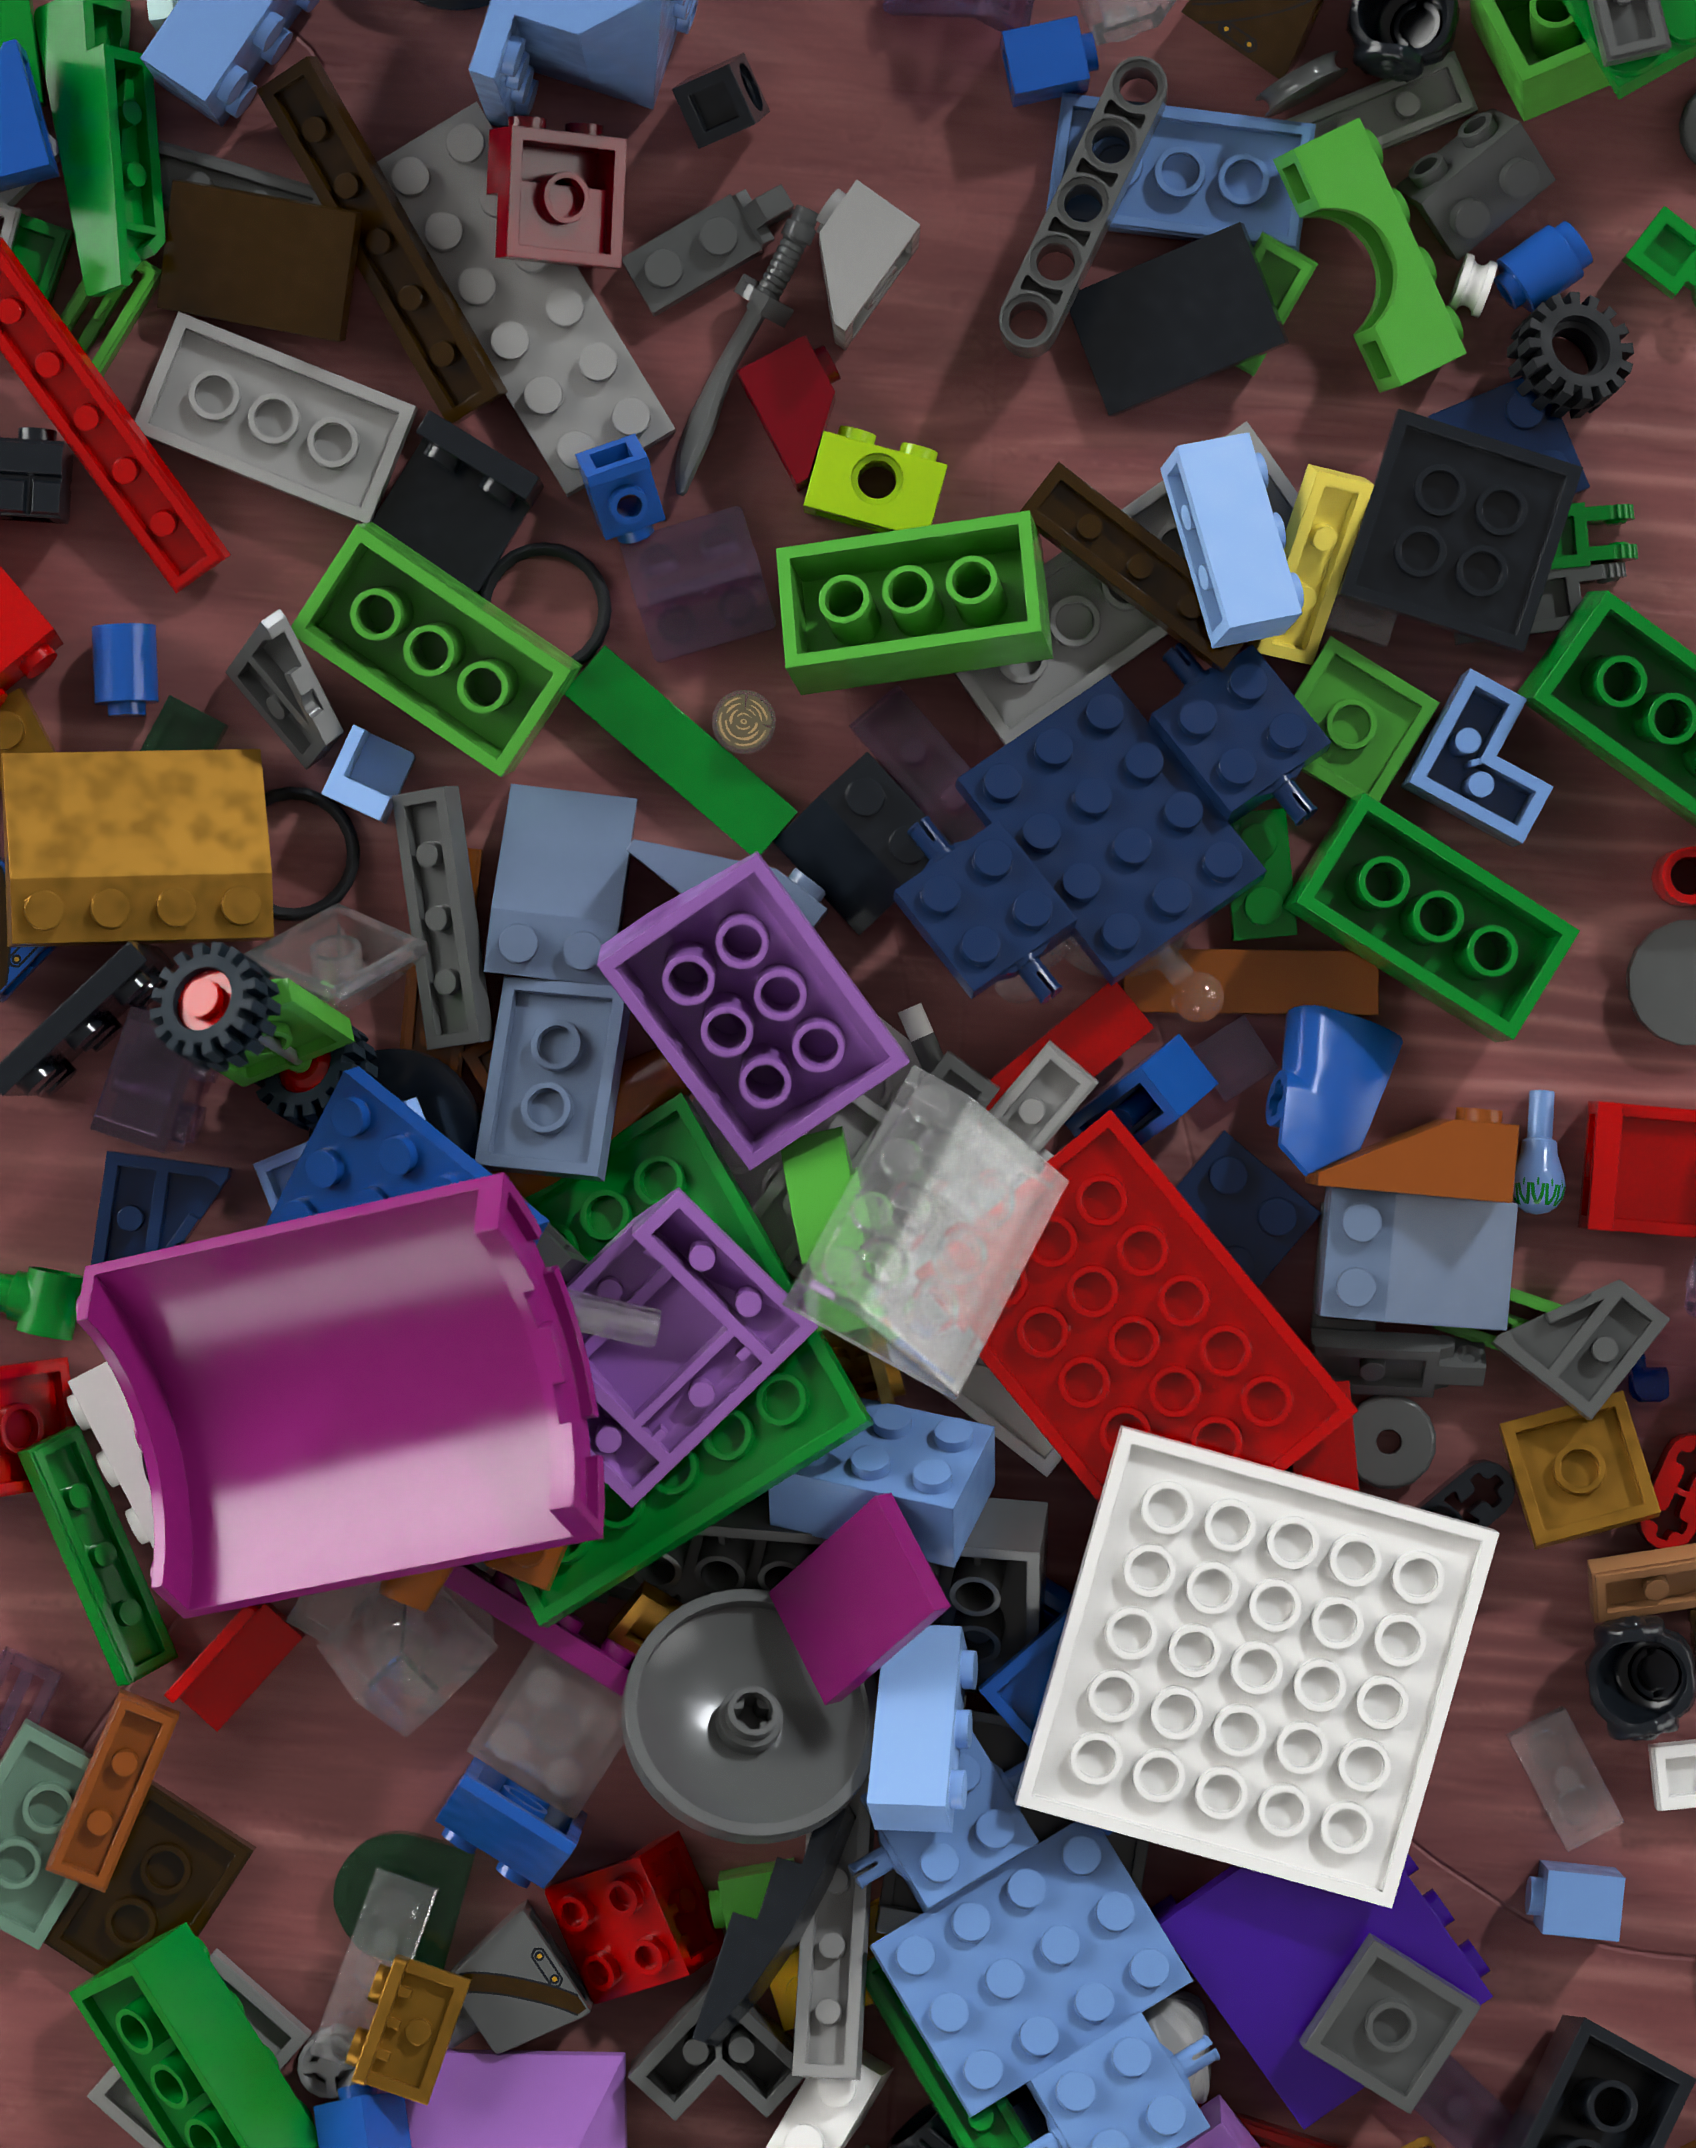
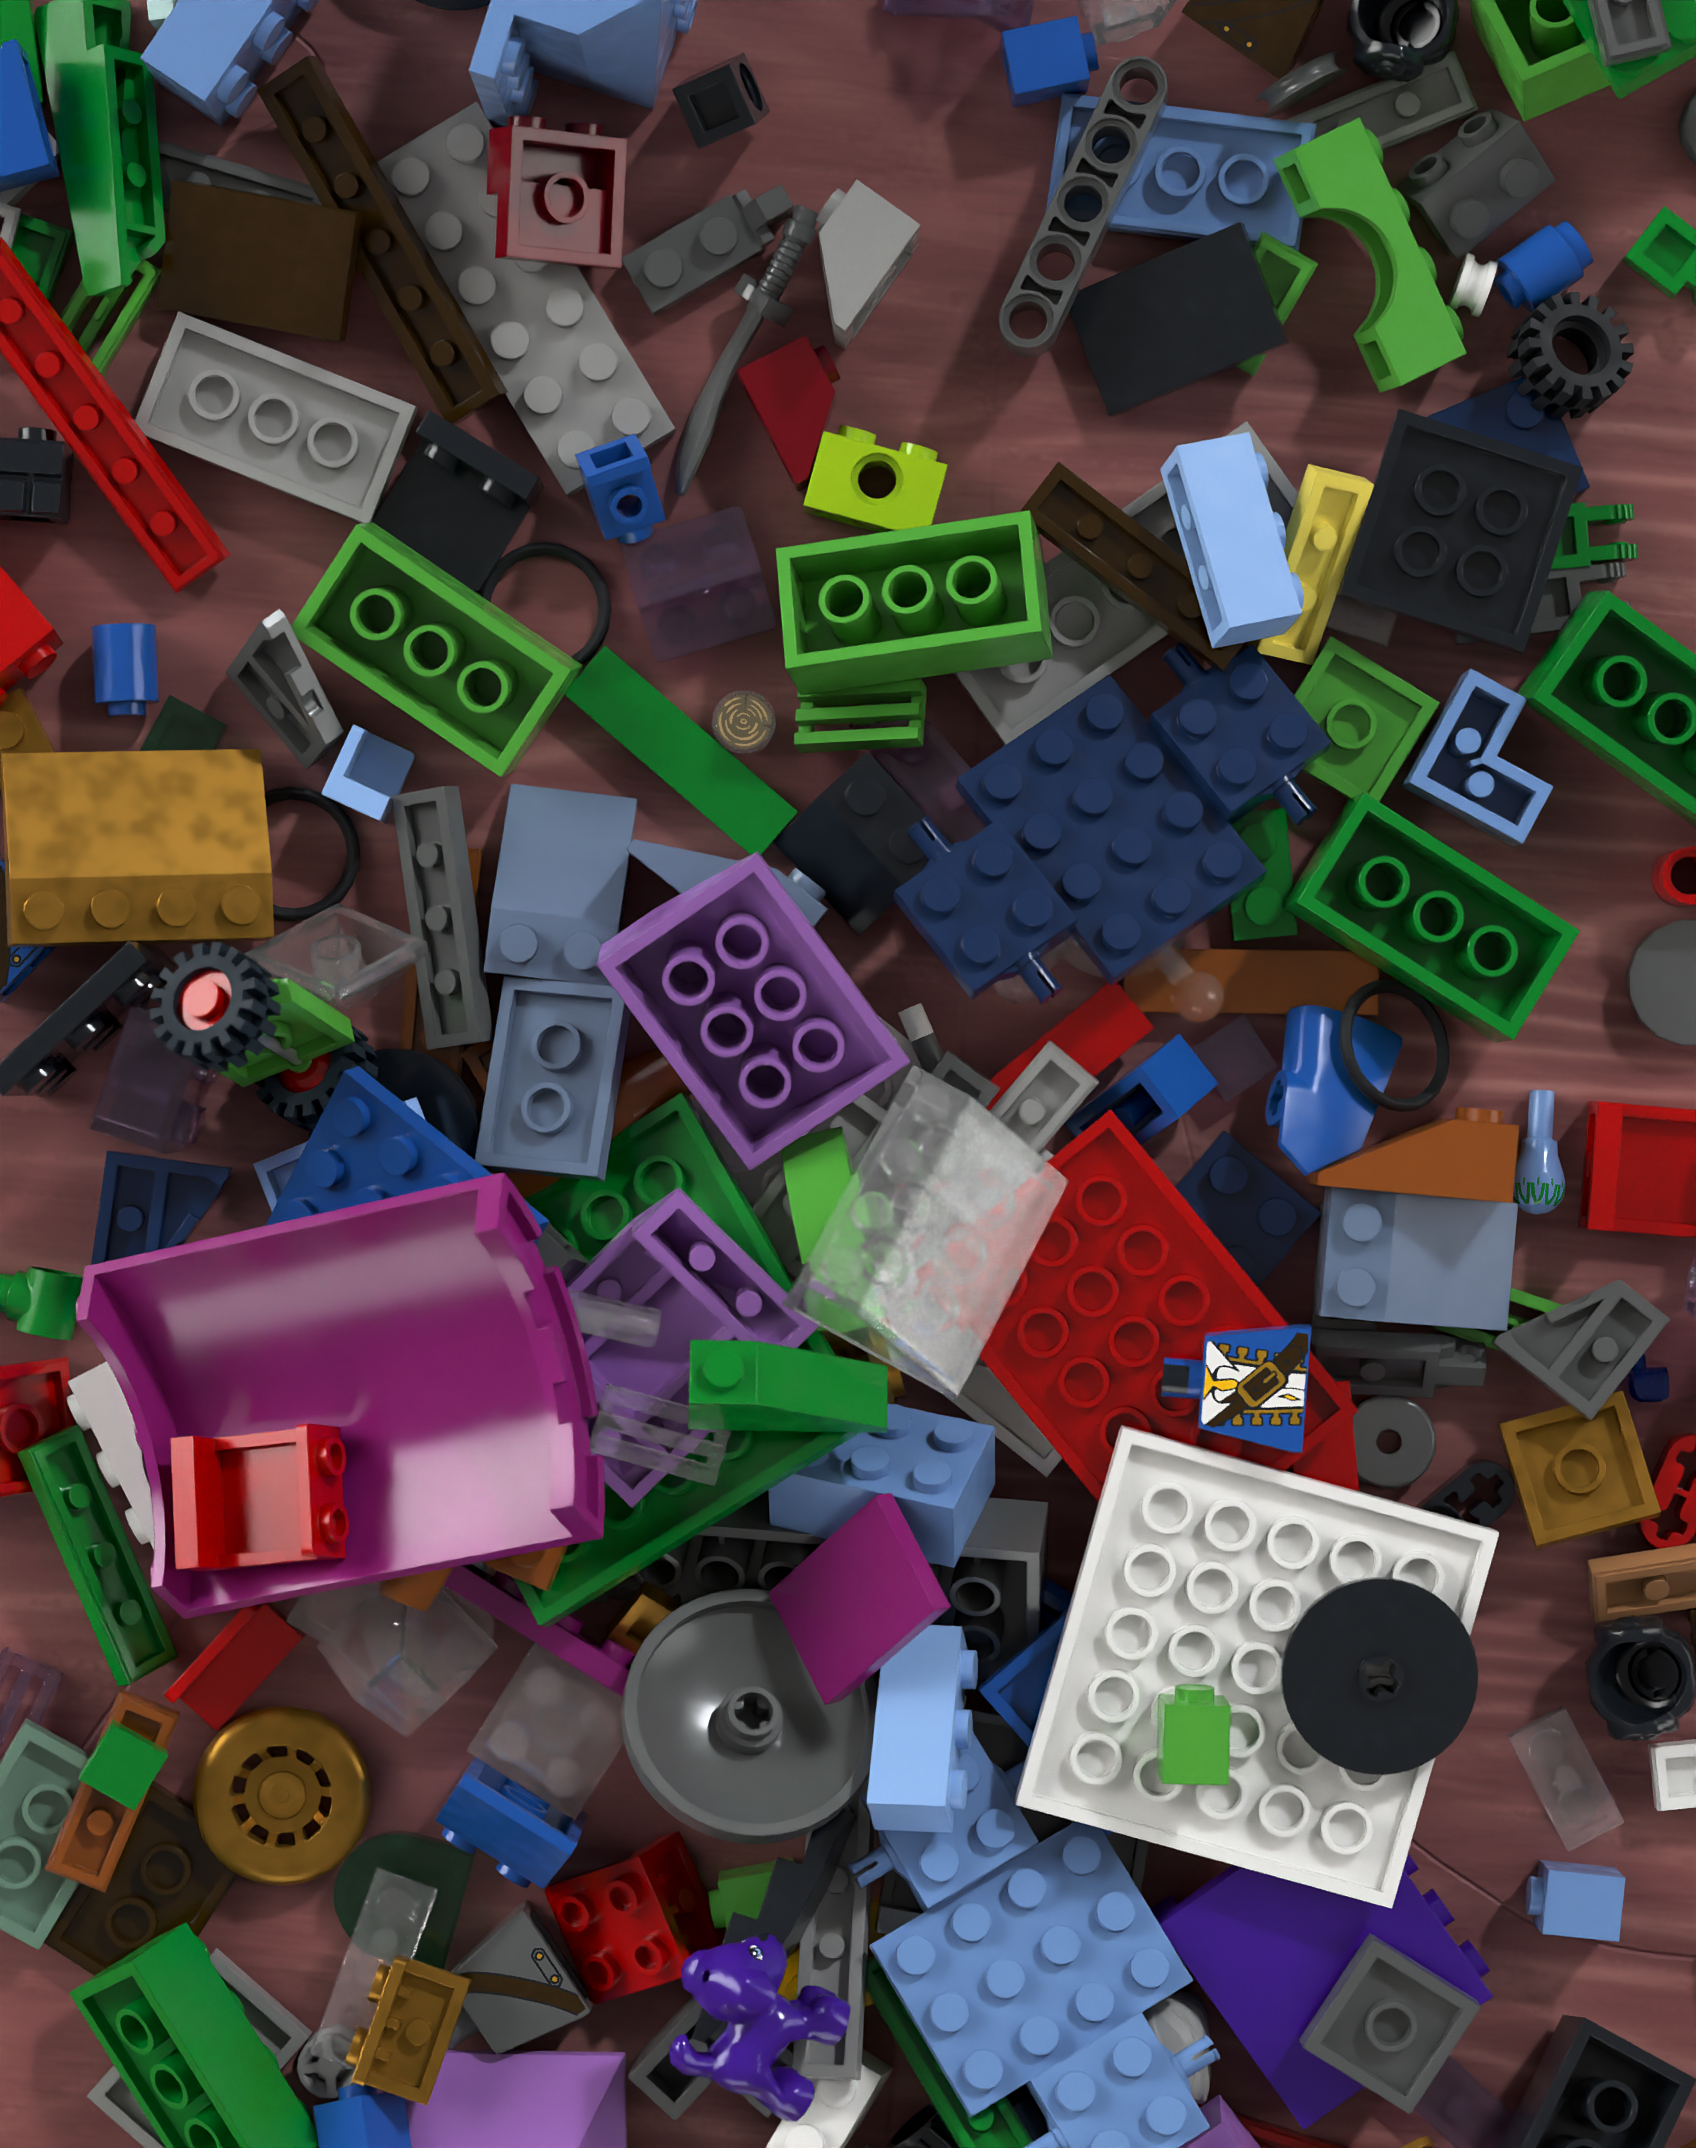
none -> green tile [78,1720,168,1811]
none -> red panel [170,1423,349,1572]
none -> pearl gold wheel [192,1706,372,1886]
none -> clear tile [590,1383,732,1486]
none -> dark purple animal [670,1932,851,2121]
none -> green slope [688,1340,887,1433]
none -> bright green tile [794,679,927,753]
none -> bright green brick [1157,1684,1231,1785]
none -> torso [1161,1324,1311,1453]
none -> black piece [1281,1577,1478,1775]
none -> black tyre [1339,980,1450,1112]

